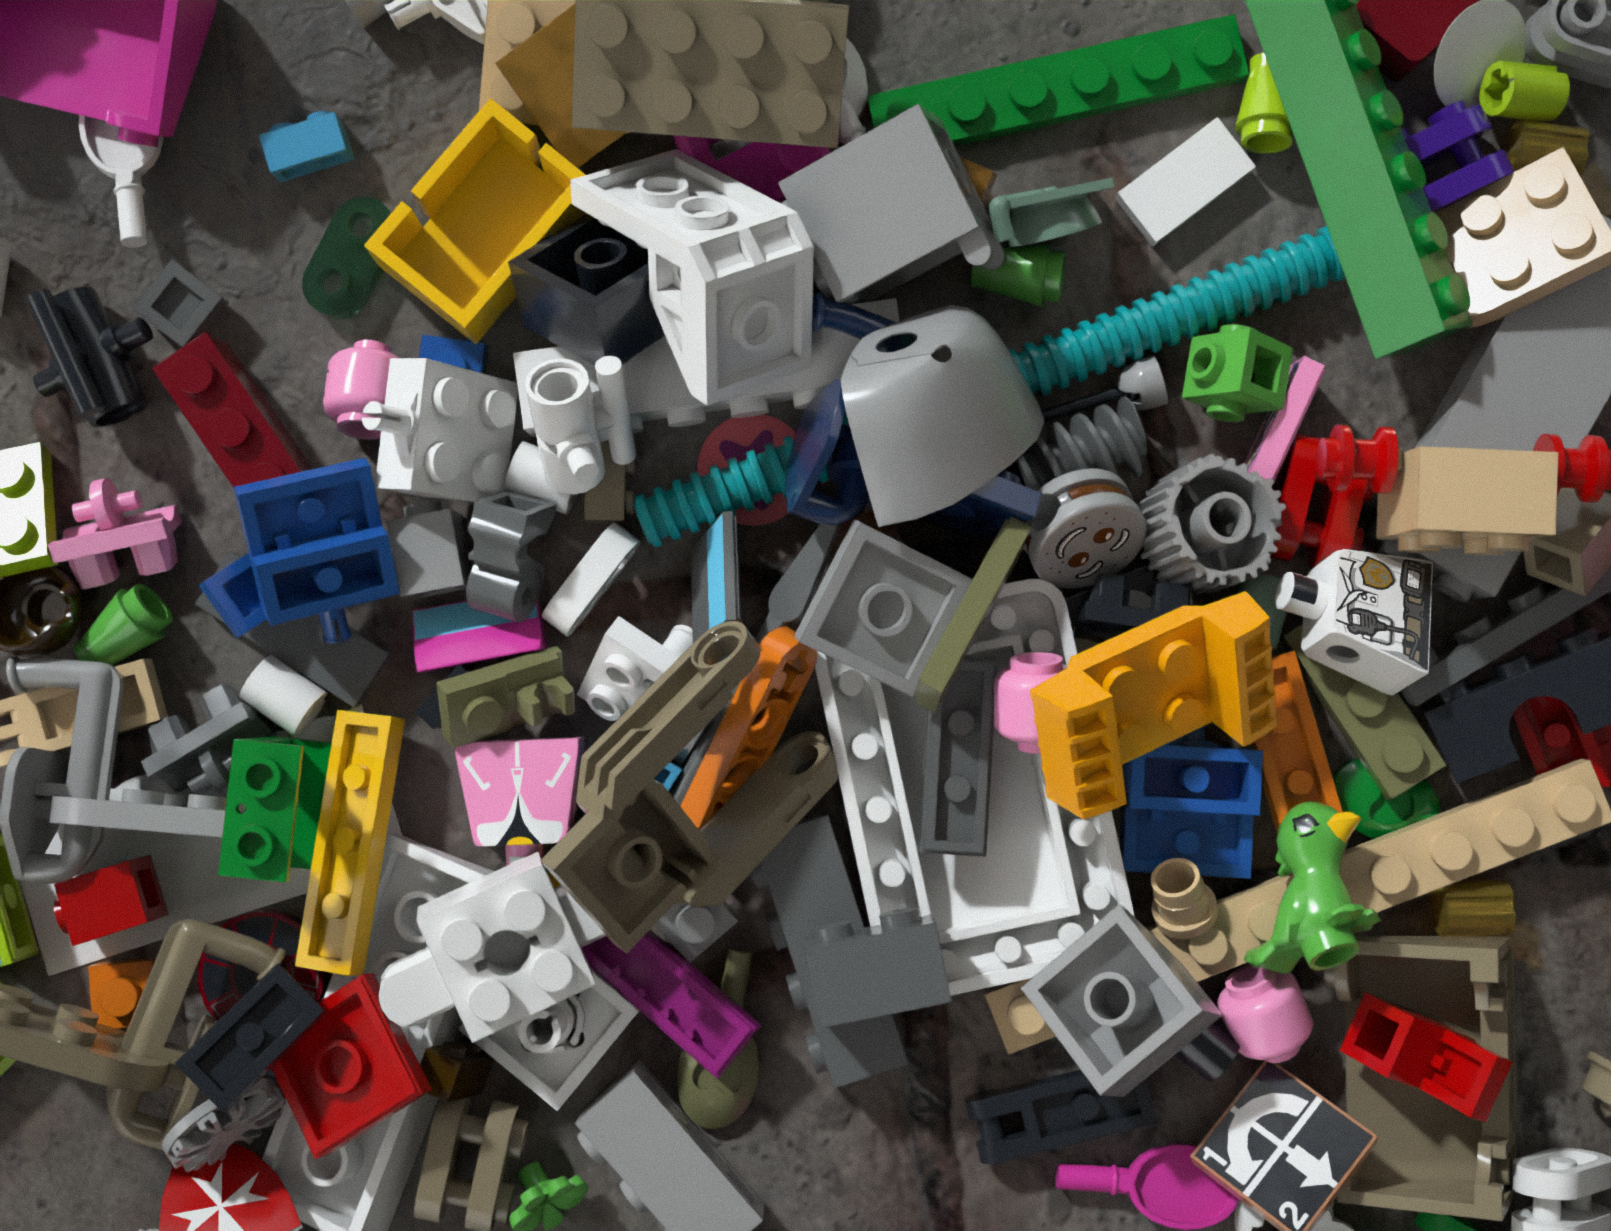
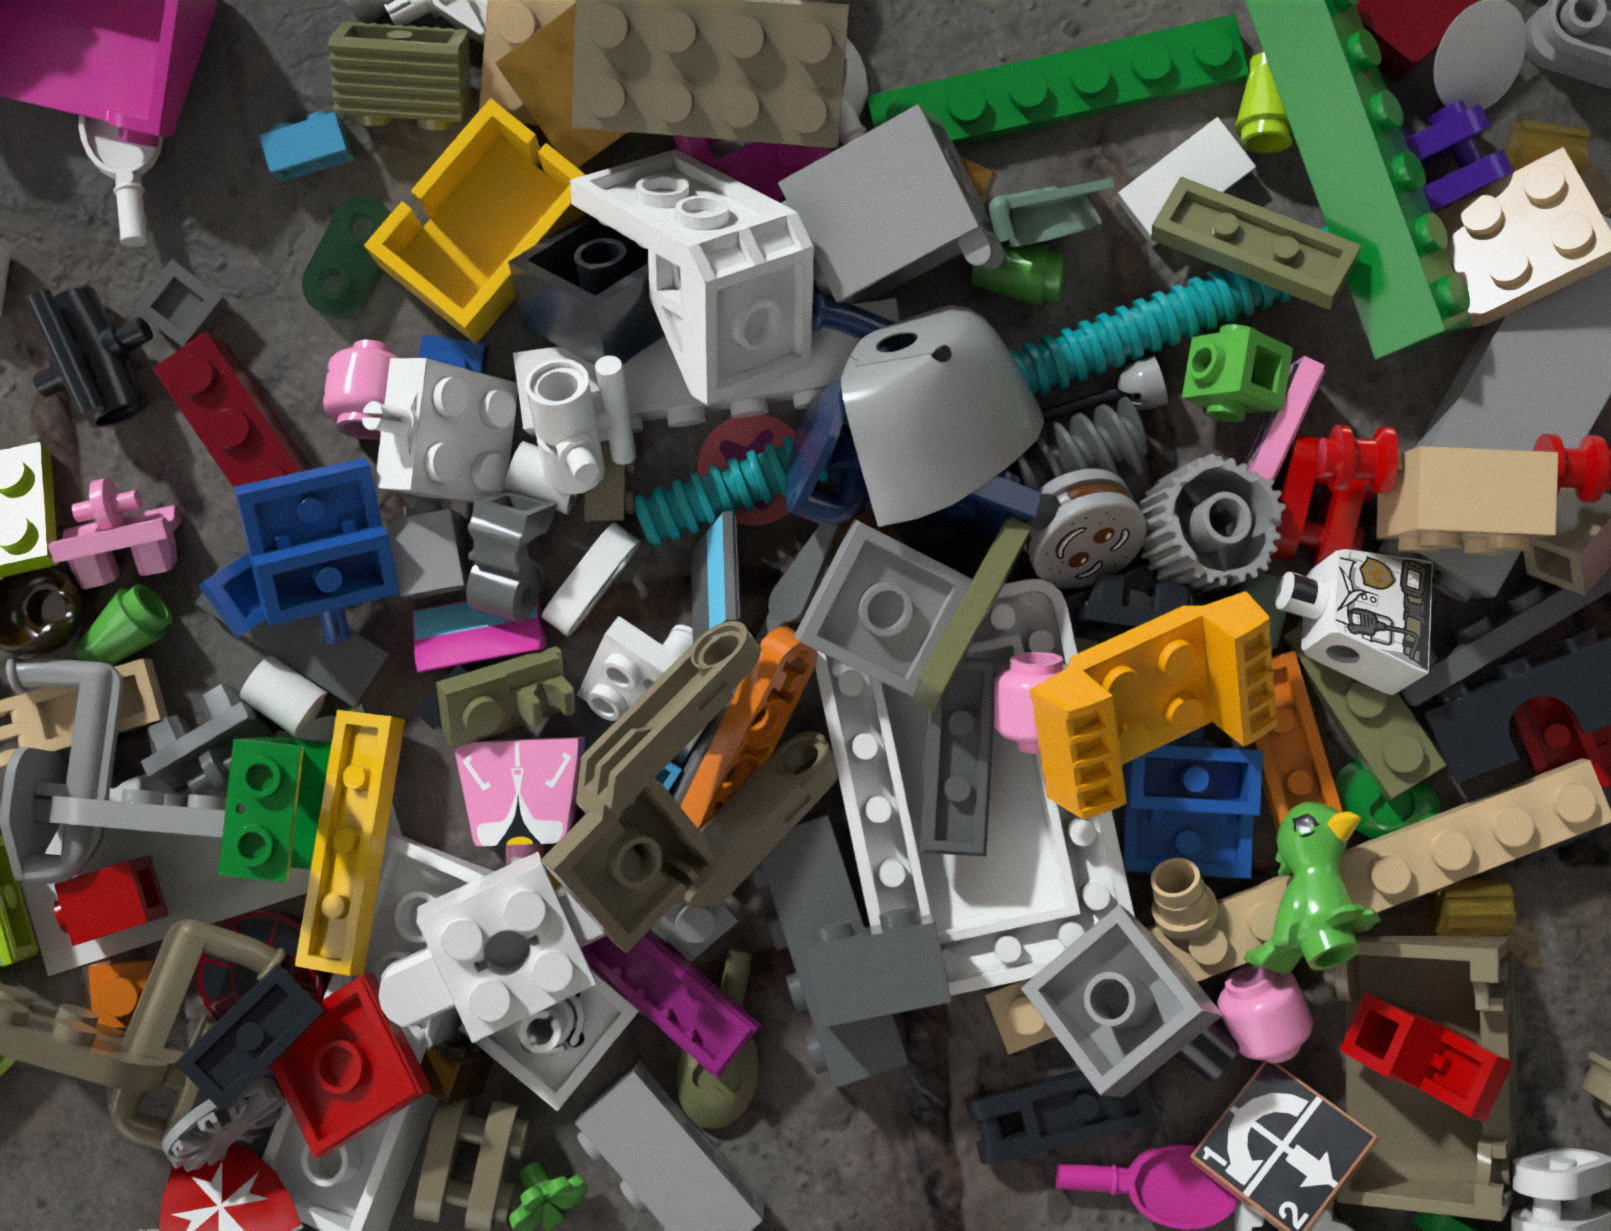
lime piece [1479,61,1570,122] -> none
none -> olive brick [328,21,472,130]
none -> olive plate [1151,177,1361,310]

